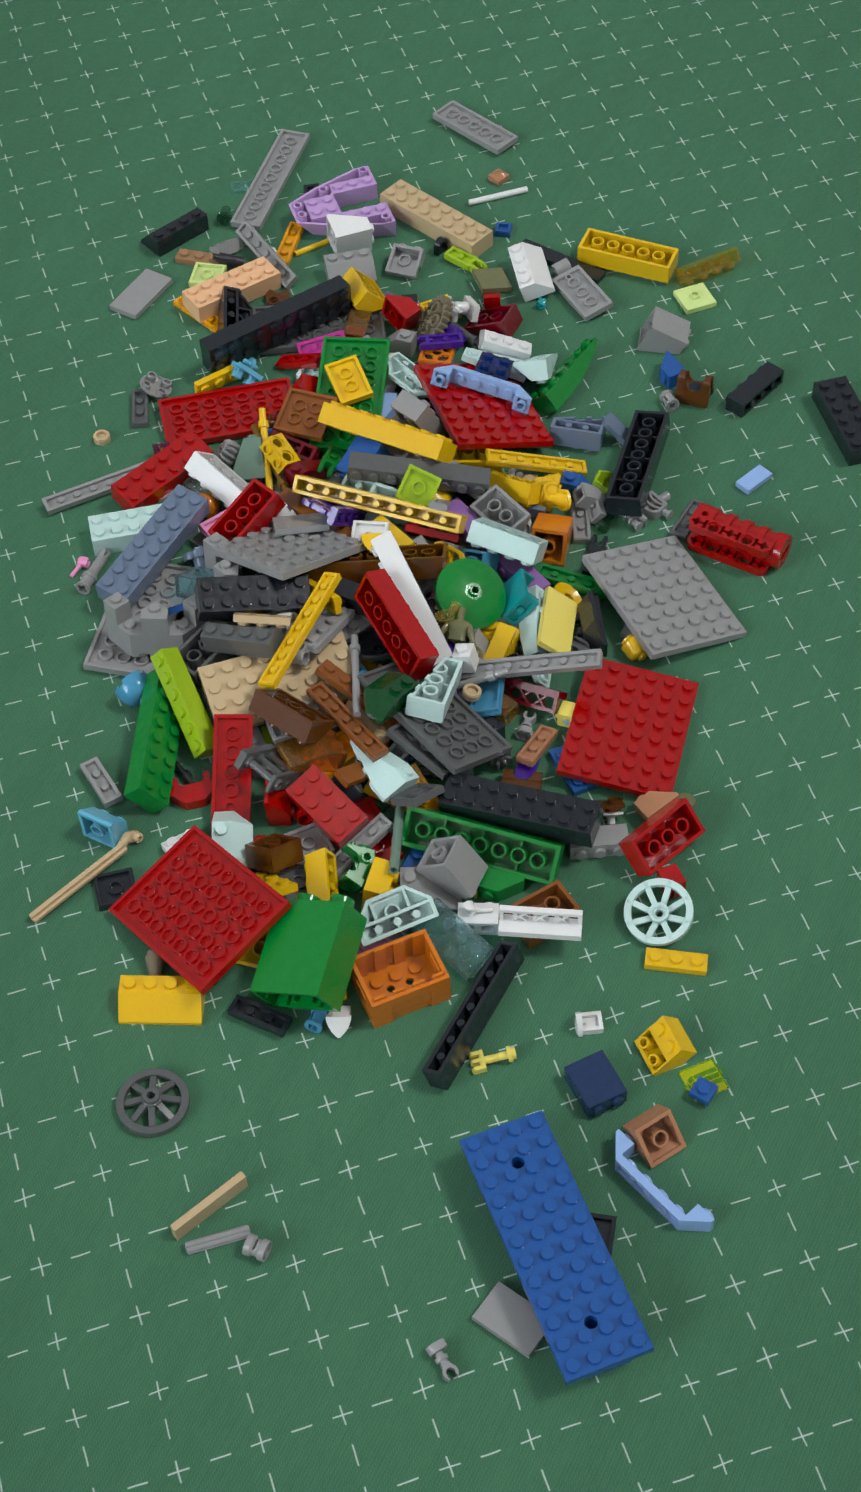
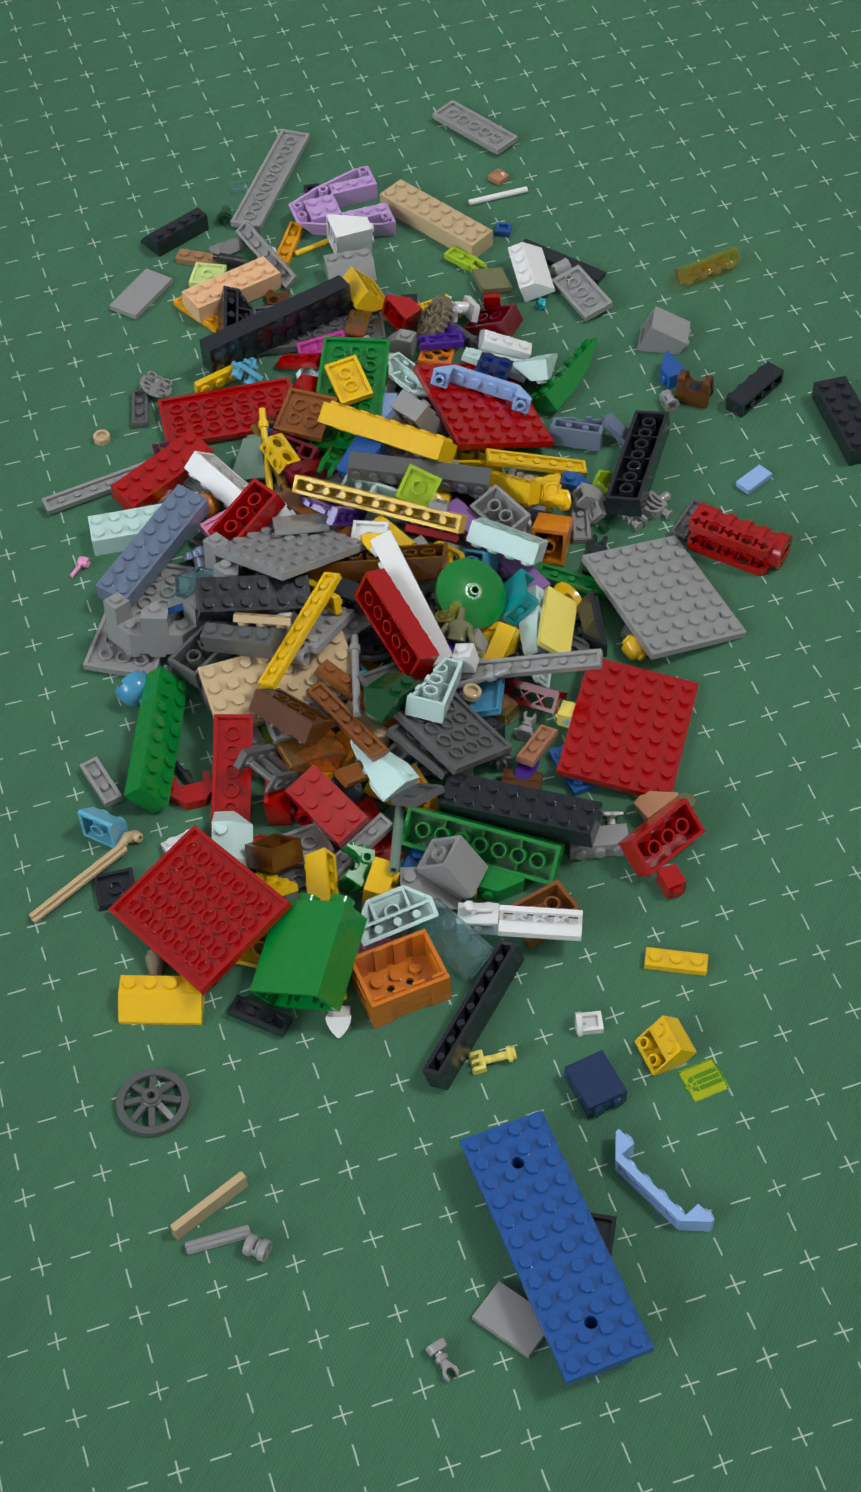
light grey pin [75,548,111,595] -> none
lime brick [150,647,214,759] -> none
light grey gear [215,439,240,468] -> none
dark azure bush [304,1010,328,1033] -> none
light grey plate [385,243,426,280] -> none
black tile [434,236,448,256] -> none
yellow brick [577,228,679,284] -> none
reddish brown plate [594,797,625,812] -> none
nougat slope [623,1104,687,1169] -> none
light aqua wheel [624,878,694,946] -> none
yellowish green plate [673,282,717,315] -> none
blue plate [689,1076,719,1106] -> none

